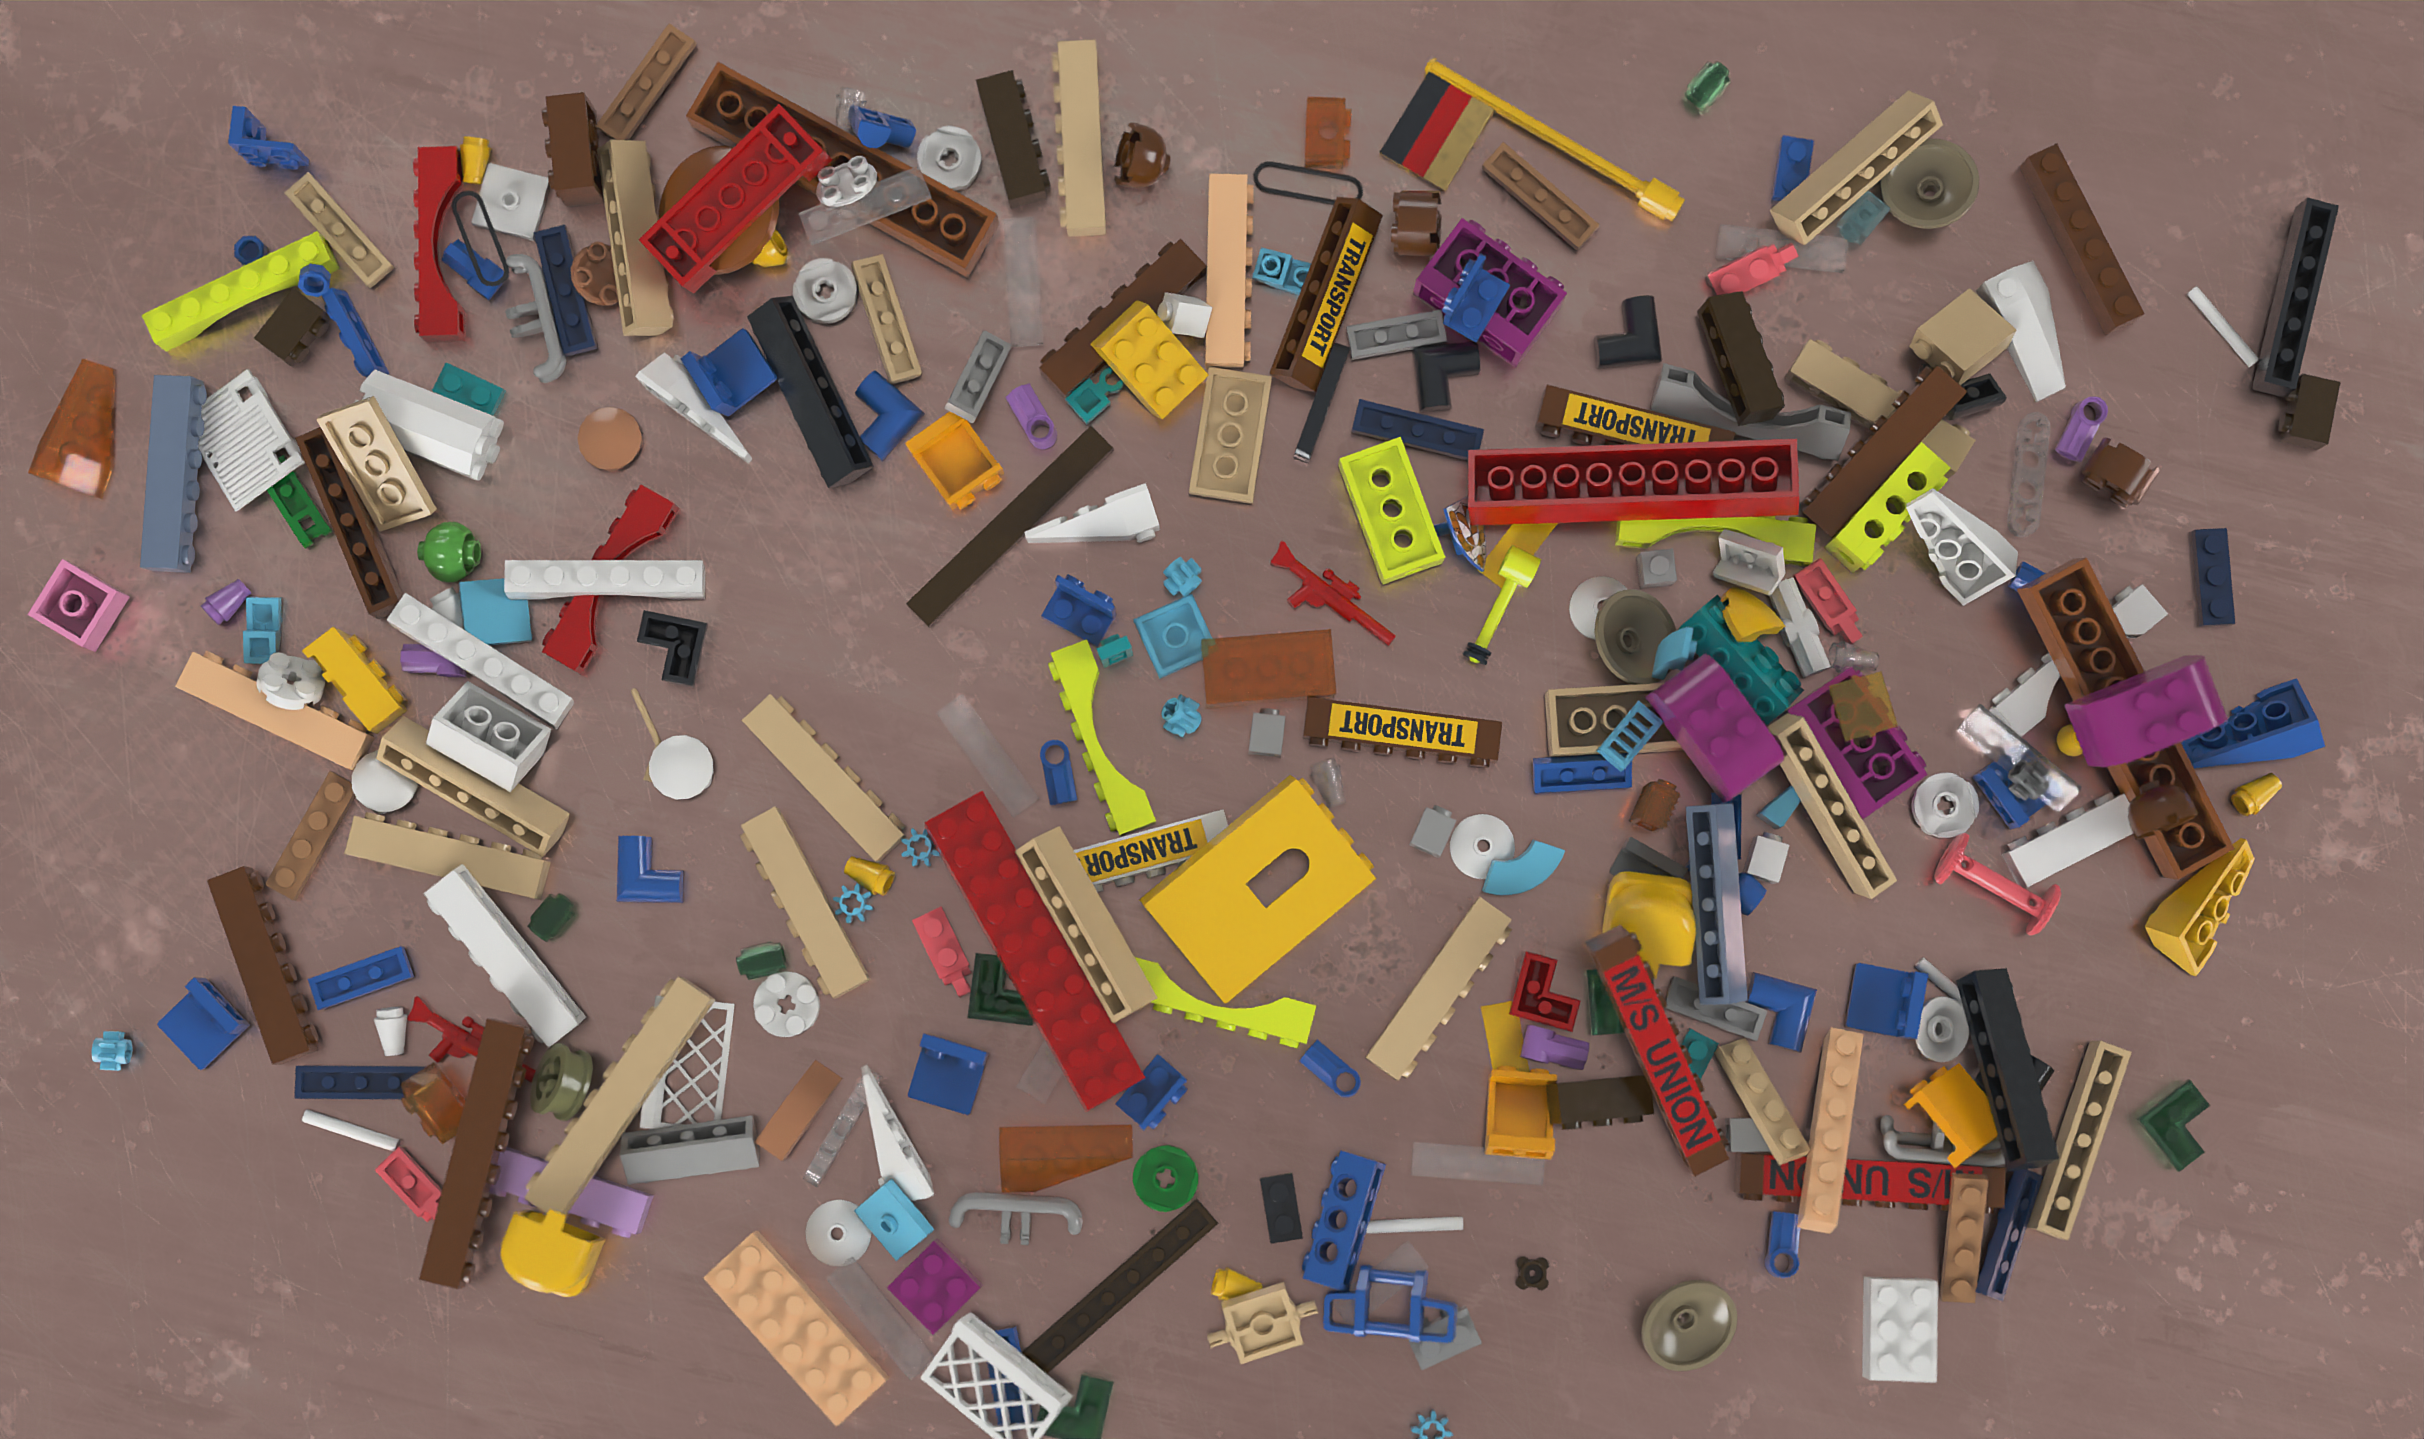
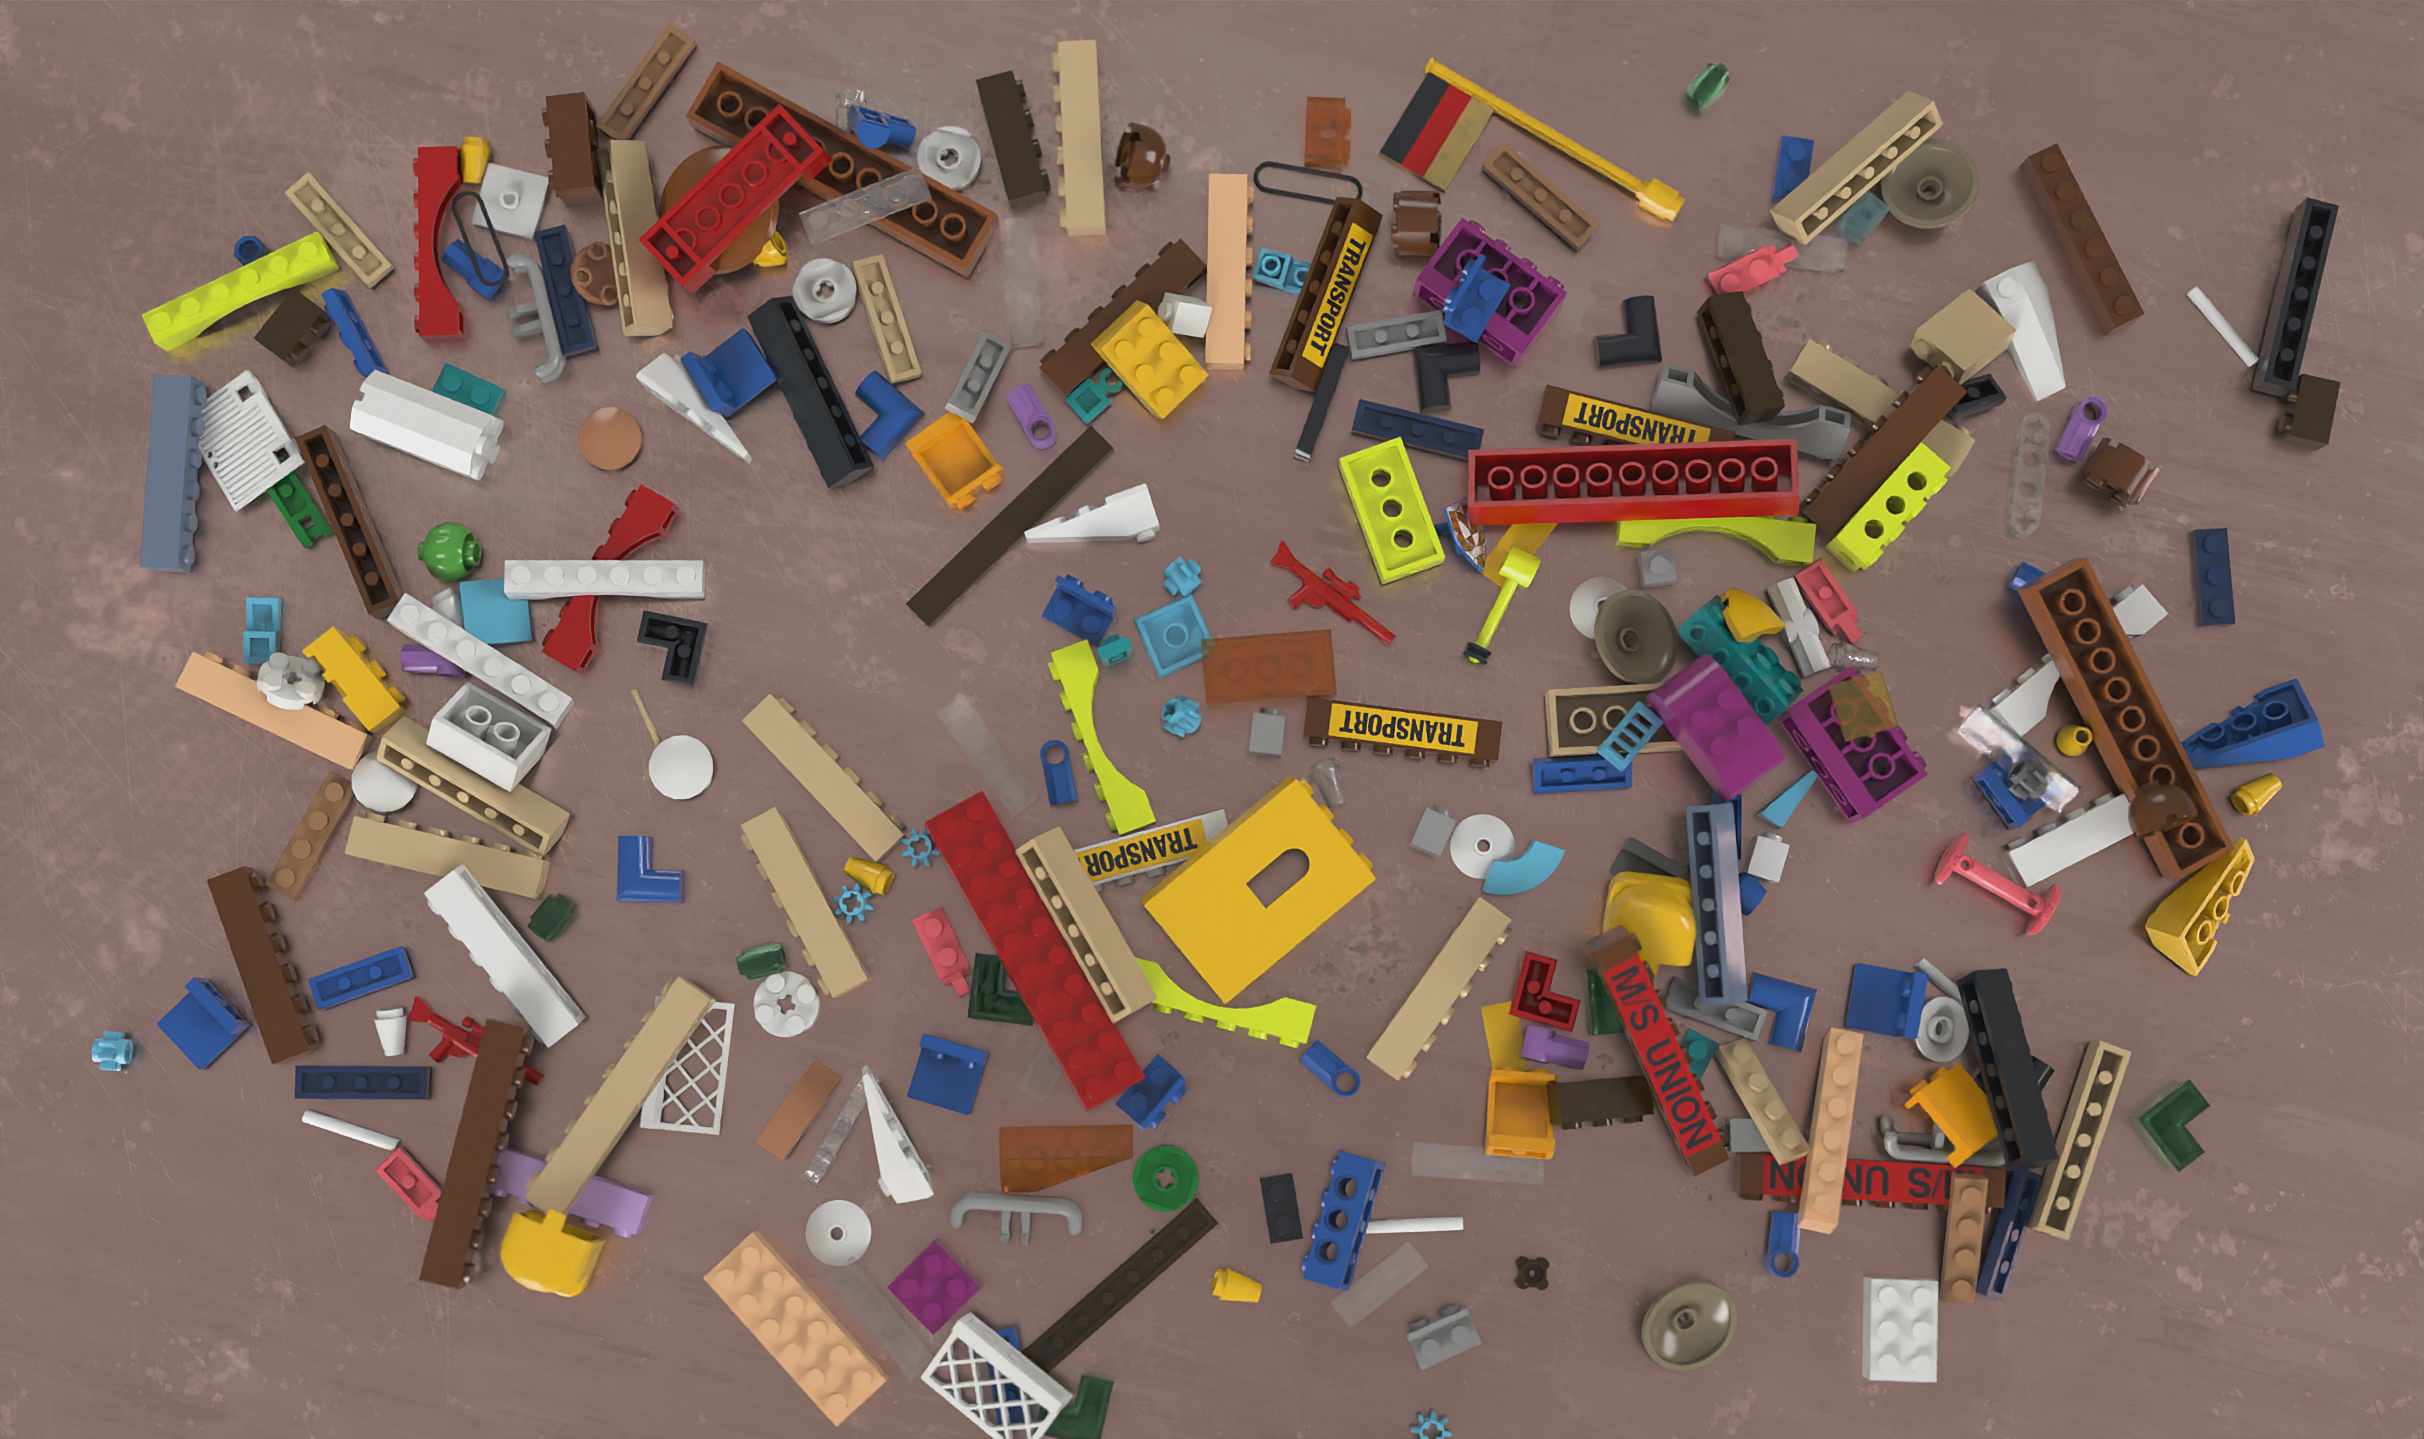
bright pink brick [27,559,130,652] -> none
clear orange wedge [28,359,115,499] -> none
medium lavender cone [201,579,251,625] -> none
blue bracket [228,106,309,170] -> none
blue tile [298,263,331,297] -> none
tan plate [316,396,437,532] -> none
clear orange brick [401,1061,466,1145] -> none
olive wheel [530,1043,593,1121] -> none
light grey brick [620,1115,760,1185] -> none
white dish [816,156,877,206] -> none
medium azure plate [854,1179,934,1261] -> none
tan plate [1189,367,1272,504] -> none
tan plate [1207,1282,1318,1364] -> none
blue bar [1323,1265,1457,1343] -> none
clear orange brick [1629,779,1681,833] -> none
medium azure slope [1652,627,1697,680] -> none
white bracket [1713,529,1786,595] -> none
tan brick [1767,714,1897,899] -> none
white wedge [1906,488,2018,606] -> none
white plate [1912,773,1979,838] -> none
magenta brick [2064,655,2228,767] -> none

